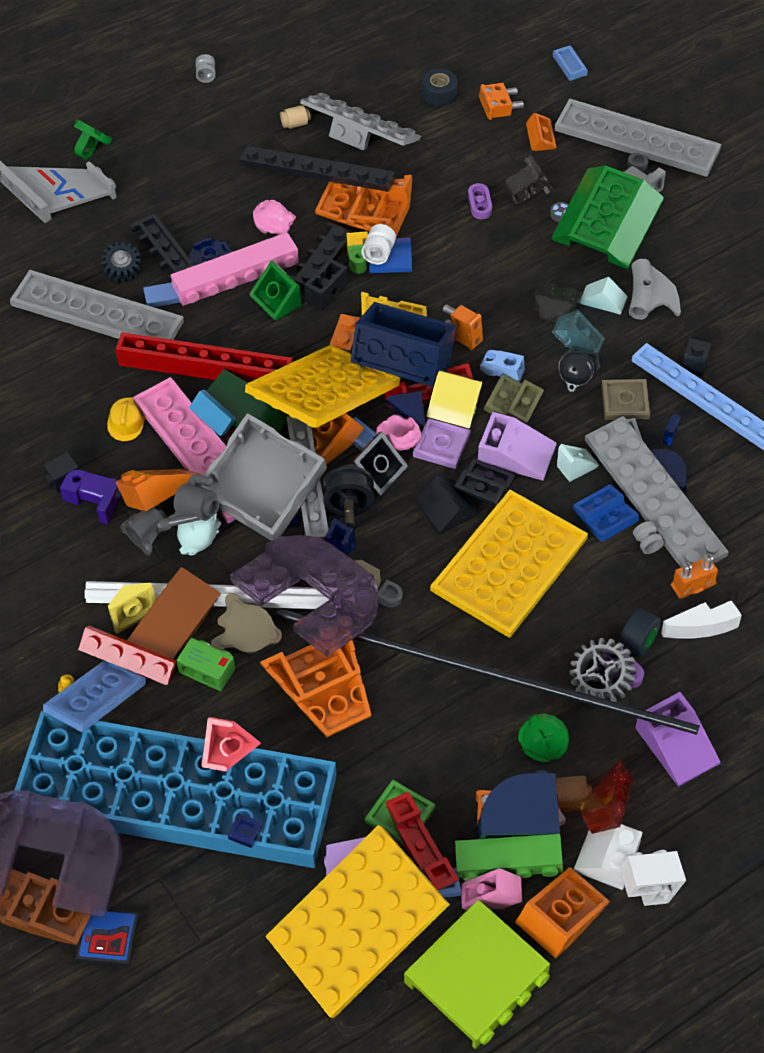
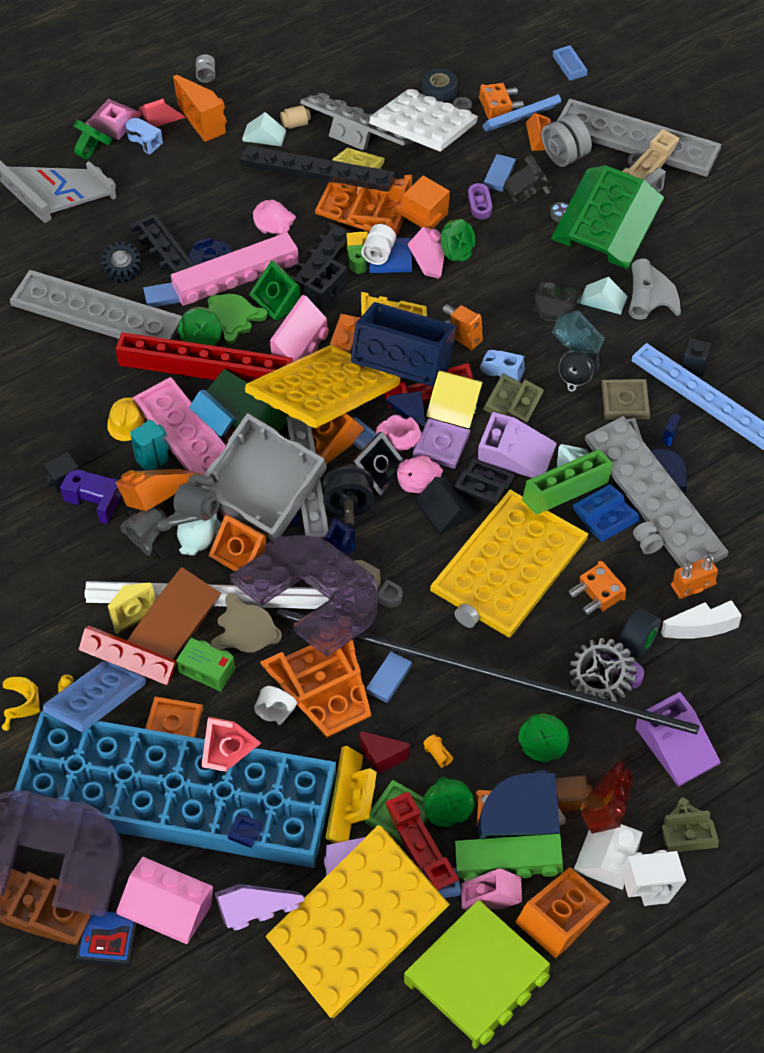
none -> yellow helmet [2,677,40,731]
none -> bright pink slope [86,99,141,140]
none -> bright pink slope [117,857,213,944]
none -> light blue leg [126,118,163,155]
none -> teal brick [130,420,170,470]
none -> coral slope [138,99,185,127]
none -> orange tile [145,697,203,738]
none -> orange slope [173,75,227,142]
none -> green tile [178,307,222,346]
none -> bright green tile [208,294,268,344]
none -> orange slope [209,514,268,578]
none -> lavender slope [214,884,305,930]
none -> light aqua slope [242,112,286,147]
none -> white hair [254,686,297,725]
none -> bright pink slope [270,295,329,362]
none -> yellow bracket [326,746,377,843]
none -> light yellow slope [332,147,385,169]
none -> dark red slope [360,731,410,775]
none -> medium blue tile [366,652,412,703]
none -> white plate [369,89,478,152]
none -> orange plate [396,176,450,229]
none -> bright pink hair [397,455,443,493]
none -> bright pink slope [407,227,445,279]
none -> green tile [422,777,474,827]
none -> light orange pin [423,735,453,768]
none -> green tile [441,219,475,262]
none -> dark grey tile [452,97,472,112]
none -> light grey tile [455,604,479,628]
none -> medium blue tile [483,94,561,132]
none -> medium blue tile [484,154,516,192]
none -> bright green brick [522,449,613,515]
none -> light grey wheel [541,114,592,167]
none -> orange piece [569,561,626,614]
none -> tan slope [622,129,679,180]
none -> olive slope [662,797,719,852]

